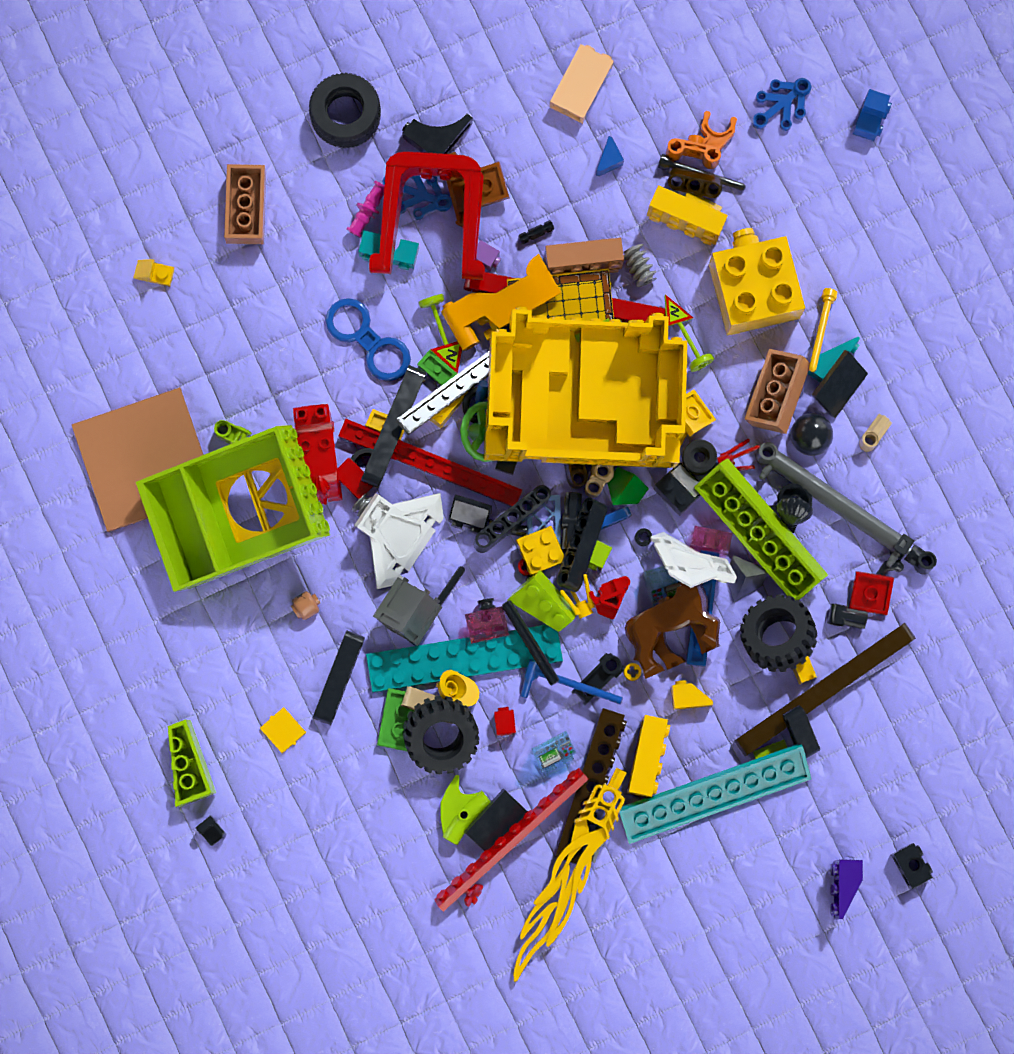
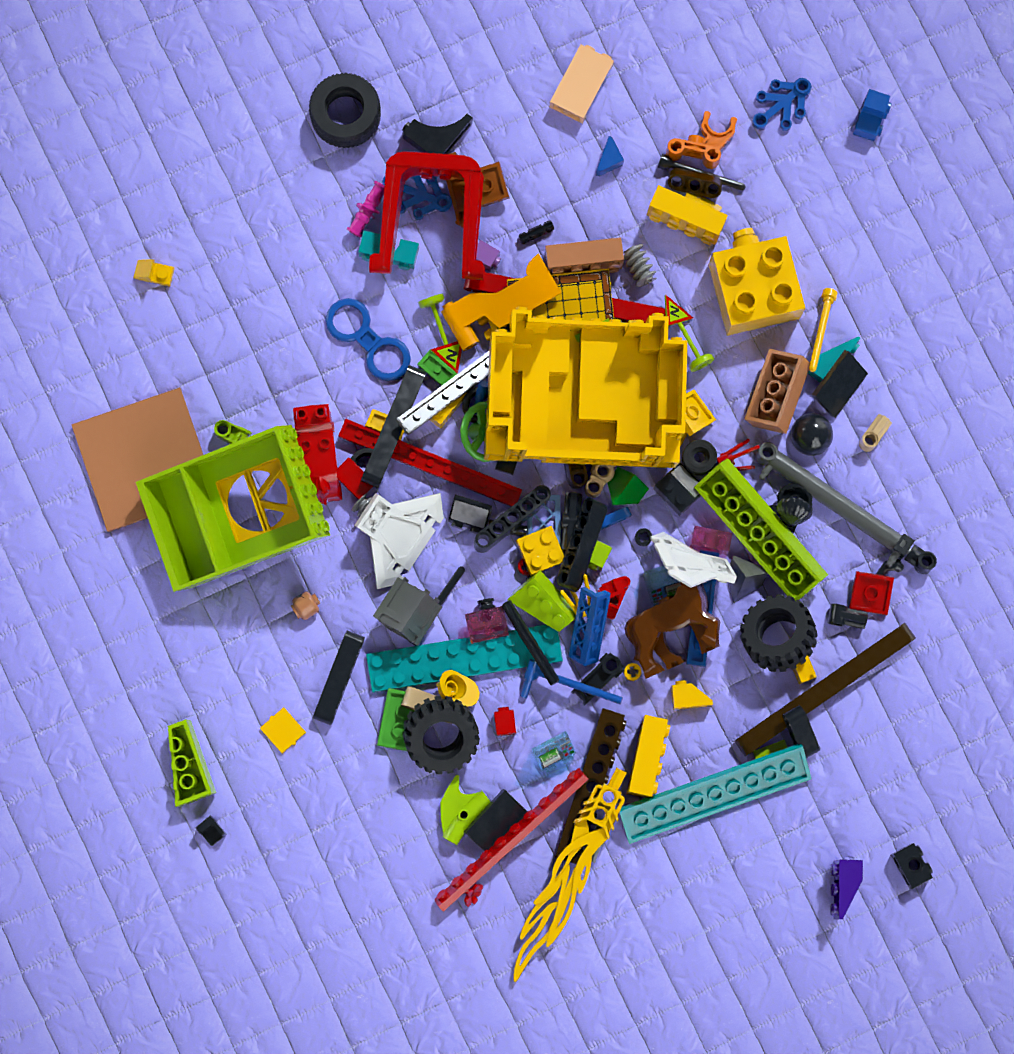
nougat brick [224,164,267,244] -> none
none -> blue fence [569,587,611,666]

